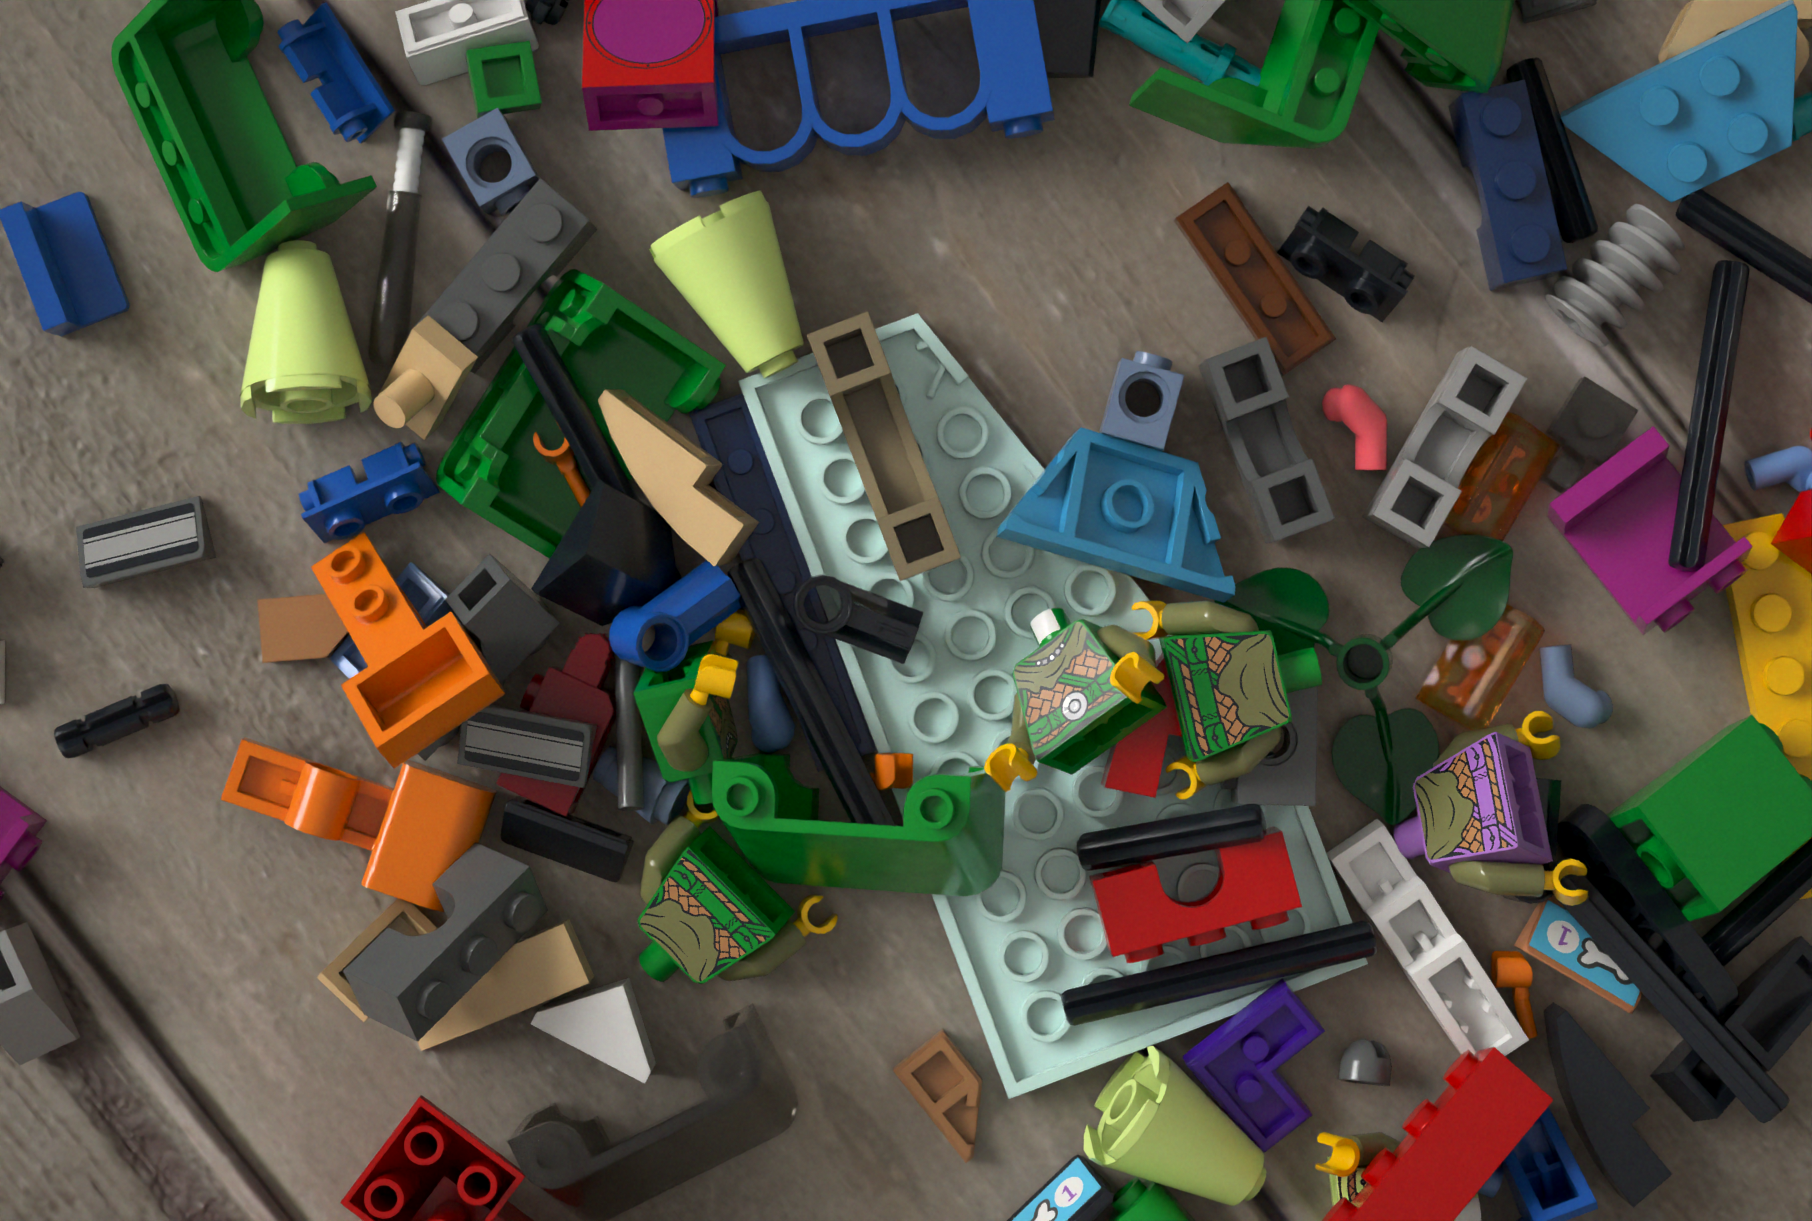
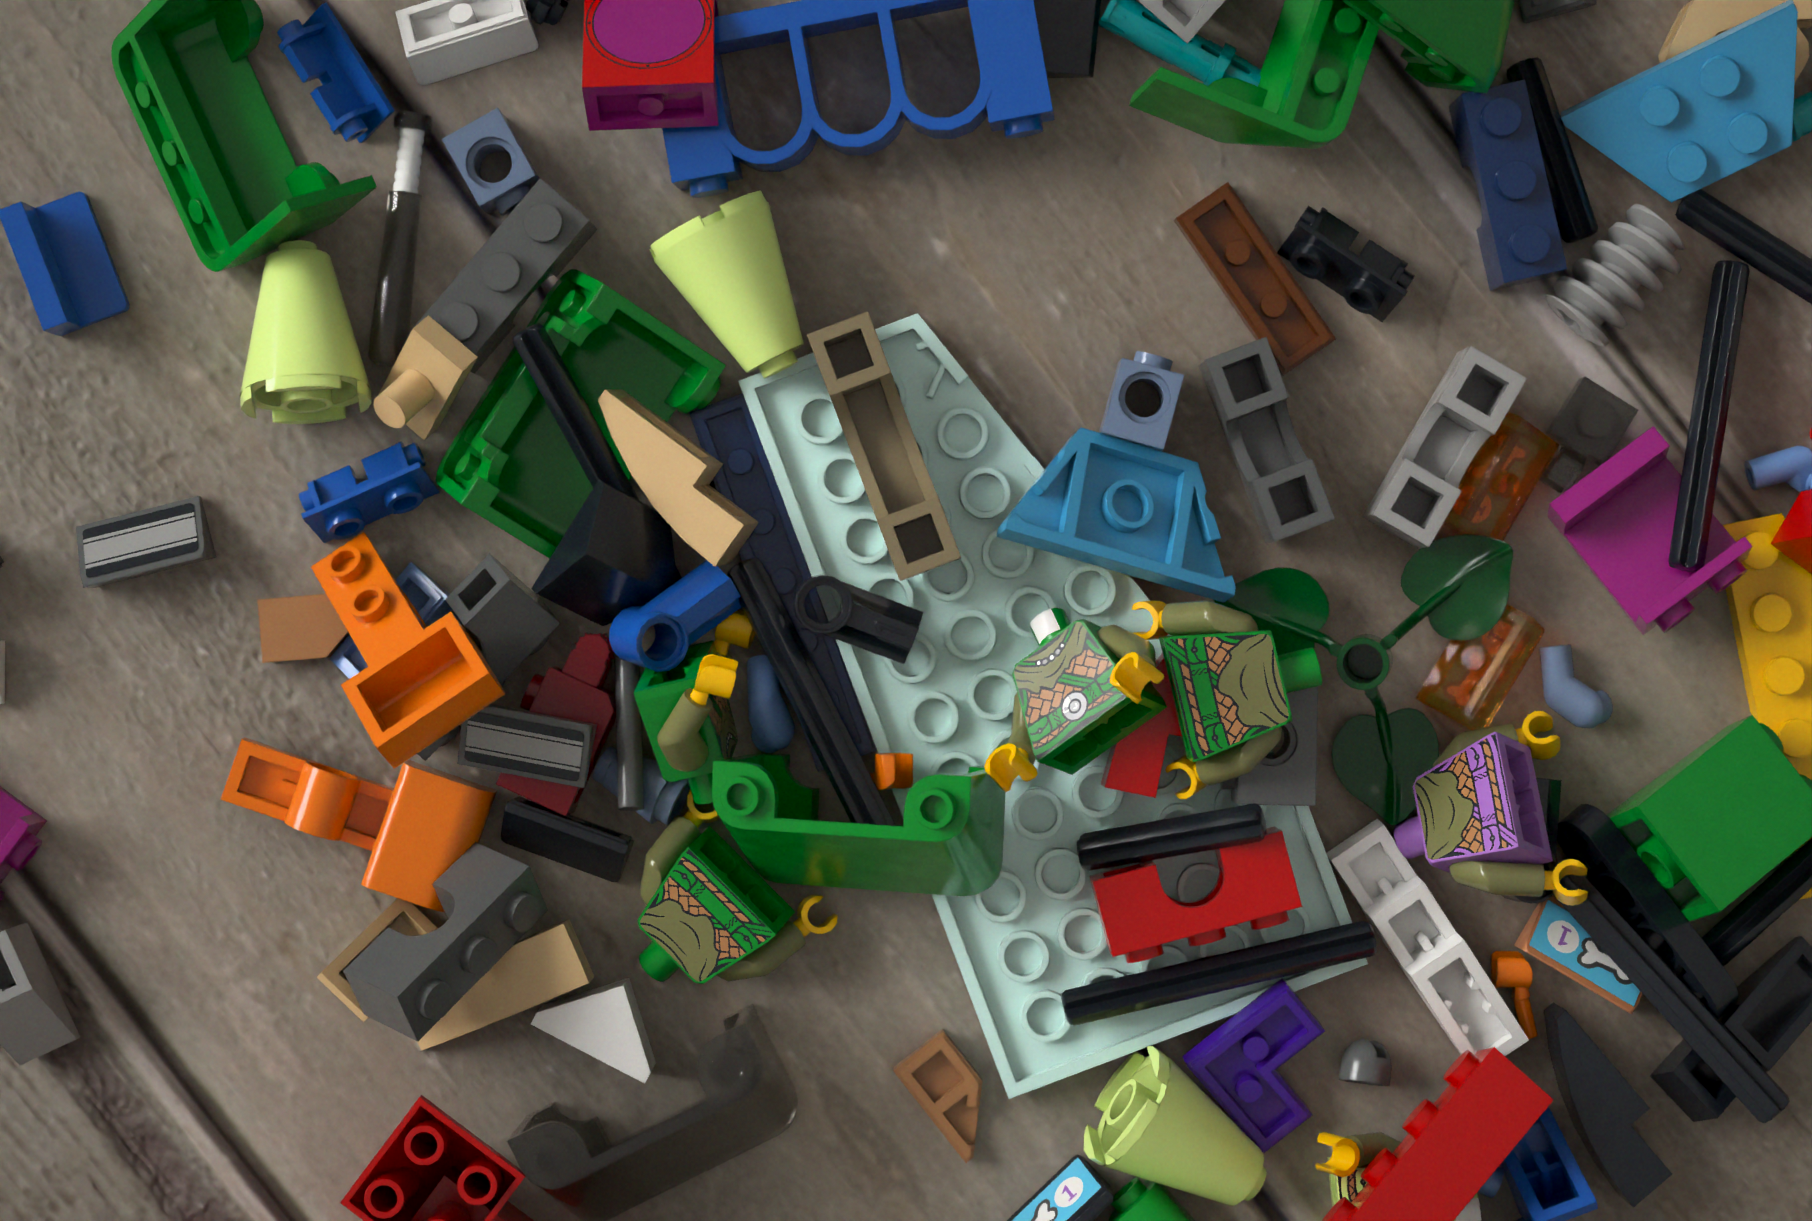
black axle [54,684,180,758] -> none
green plate [465,41,542,118] -> none
orange hand [533,423,591,508] -> none
coral arm [1322,384,1387,471] -> none

